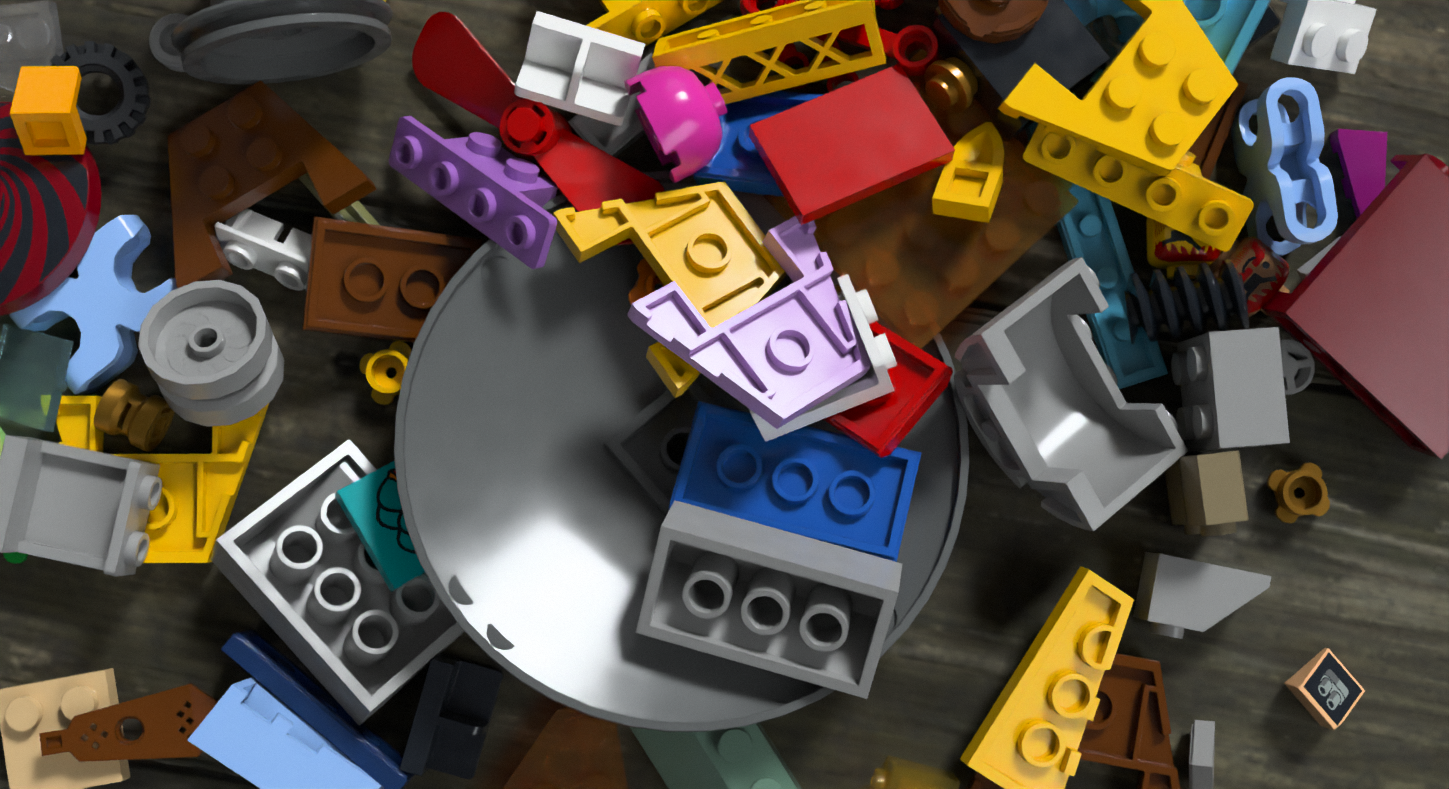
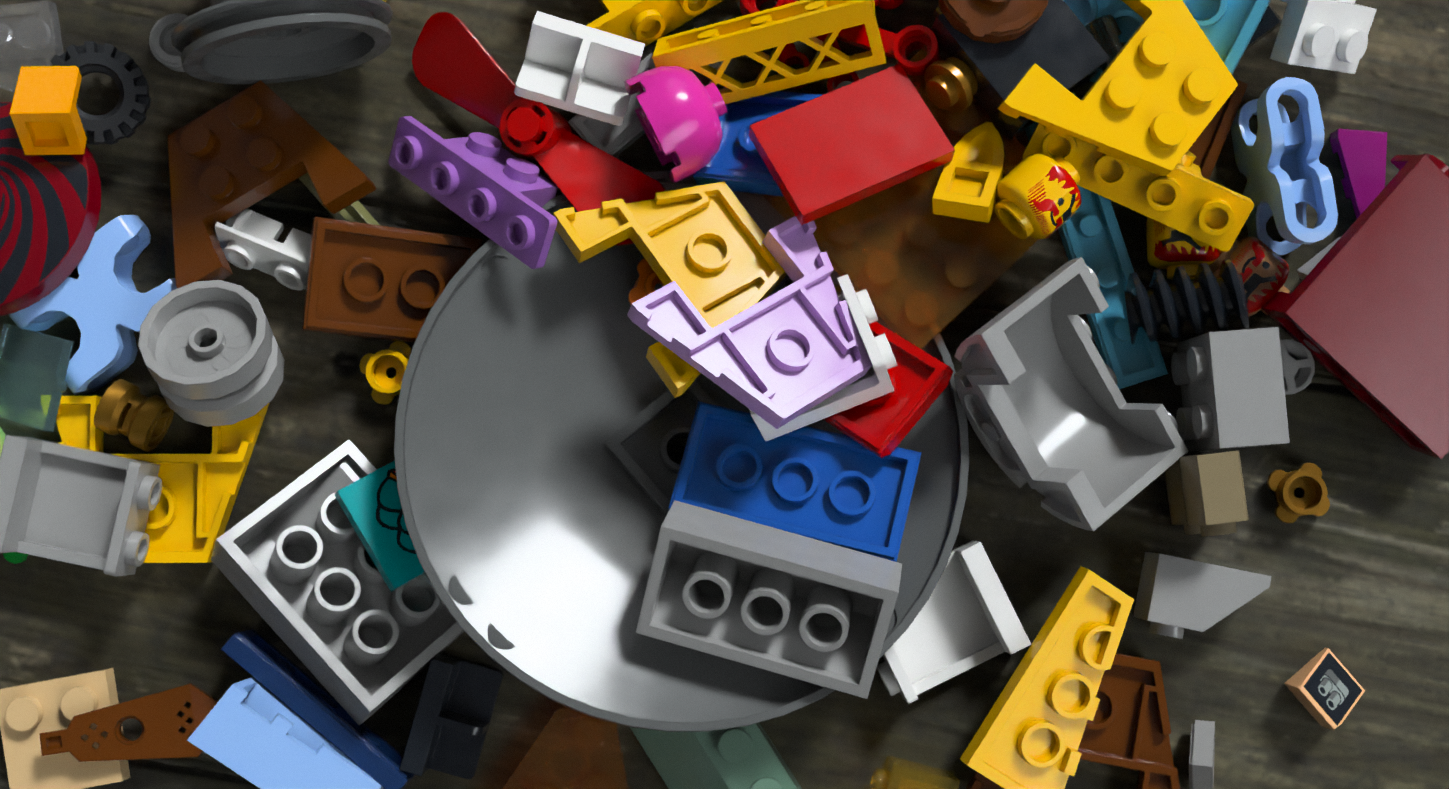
none -> white panel [877,541,1032,704]
none -> yellow head [994,154,1082,239]

